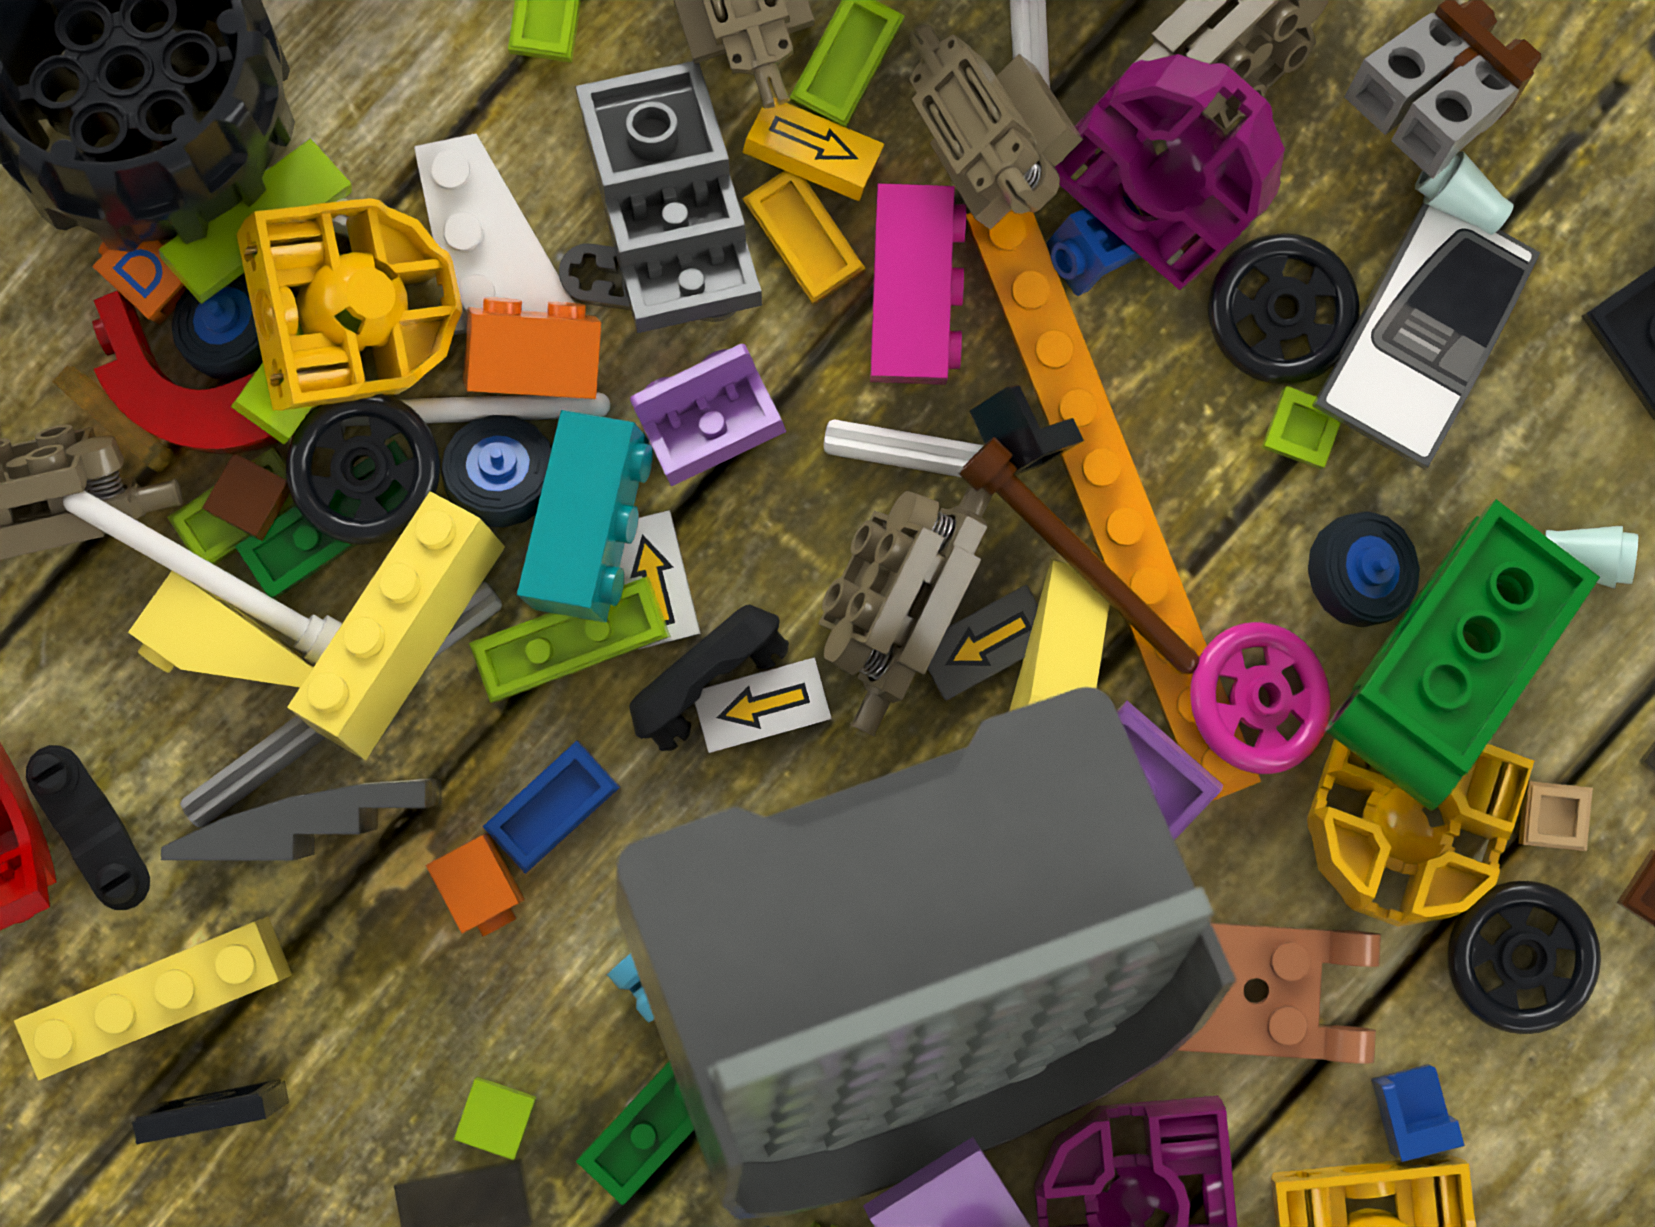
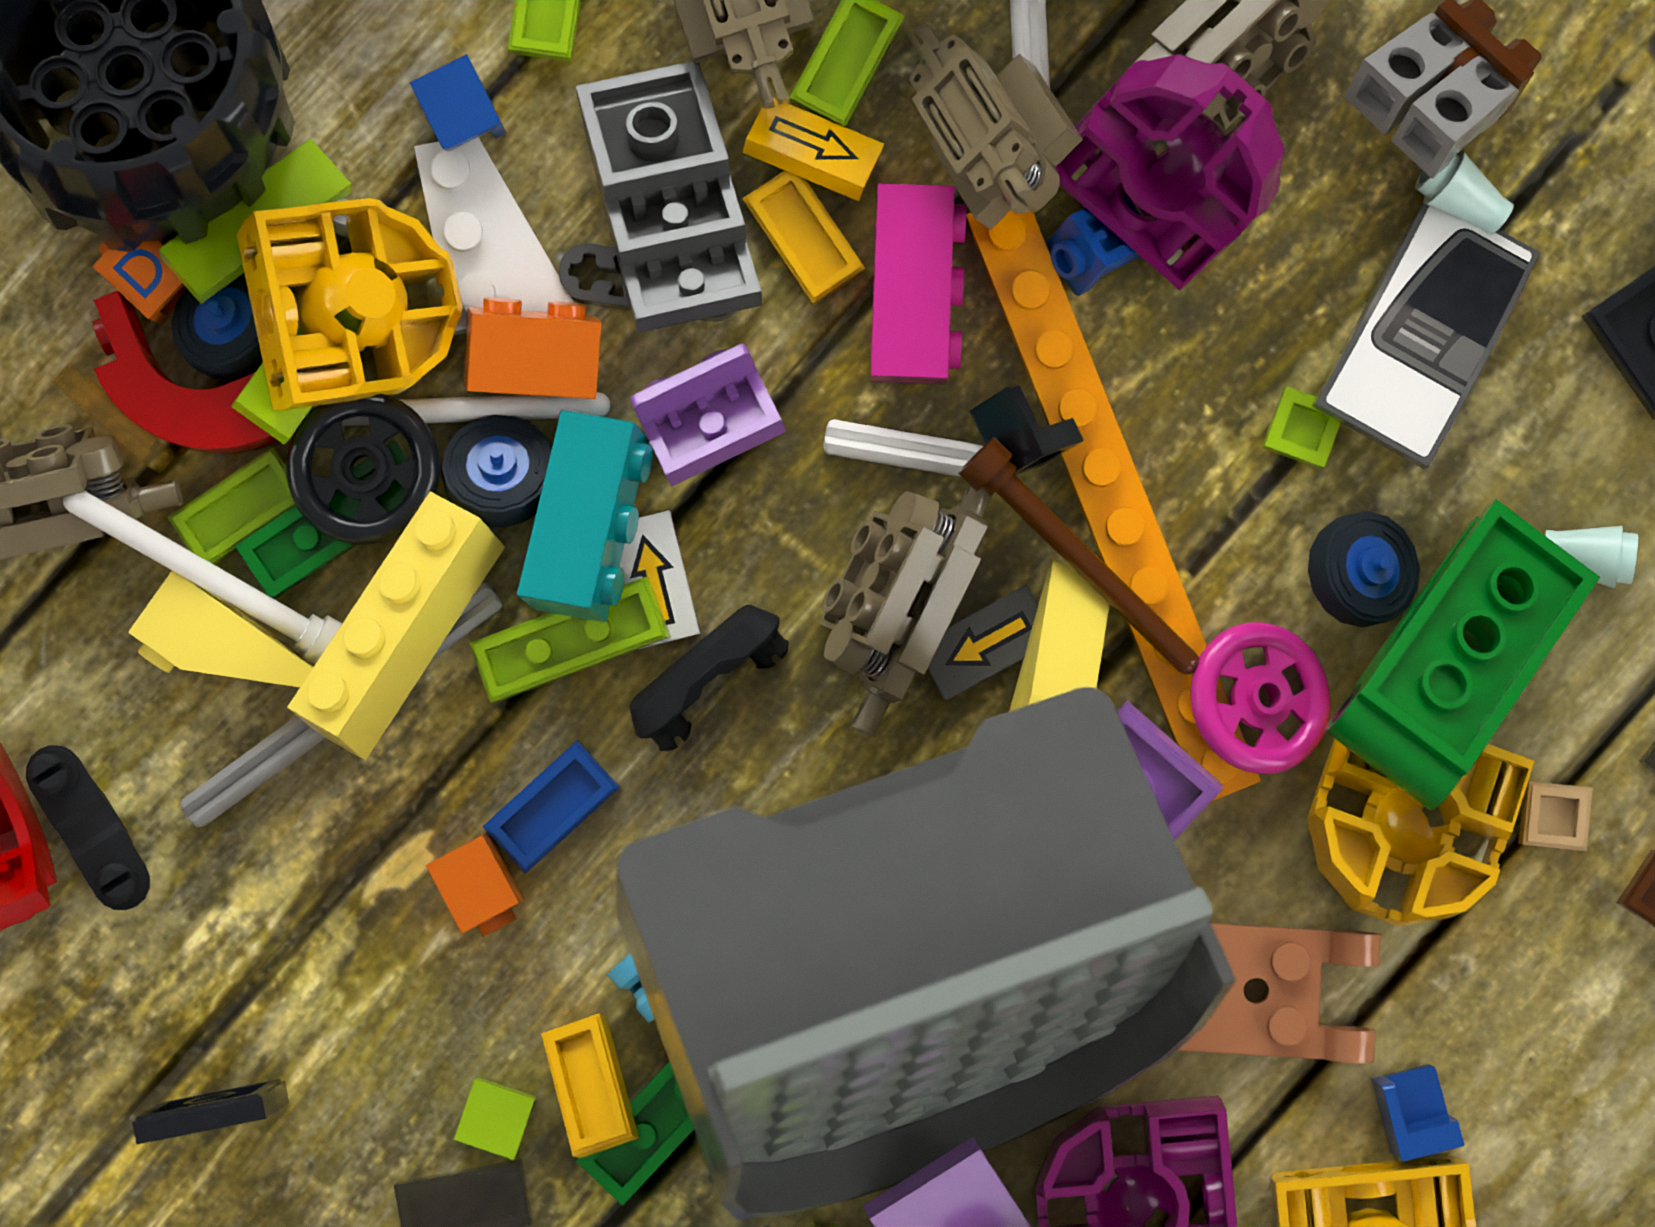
light yellow brick [14,916,292,1081] -> none
dark grey slope [161,779,442,861] -> none
reddish brown tile [202,453,290,541] -> none
white tile [695,657,832,753] -> none
black plate [1208,233,1360,384] -> none
black plate [1447,881,1601,1034] -> none
none -> blue panel [409,54,507,151]
none -> yellow tile [541,1013,639,1158]

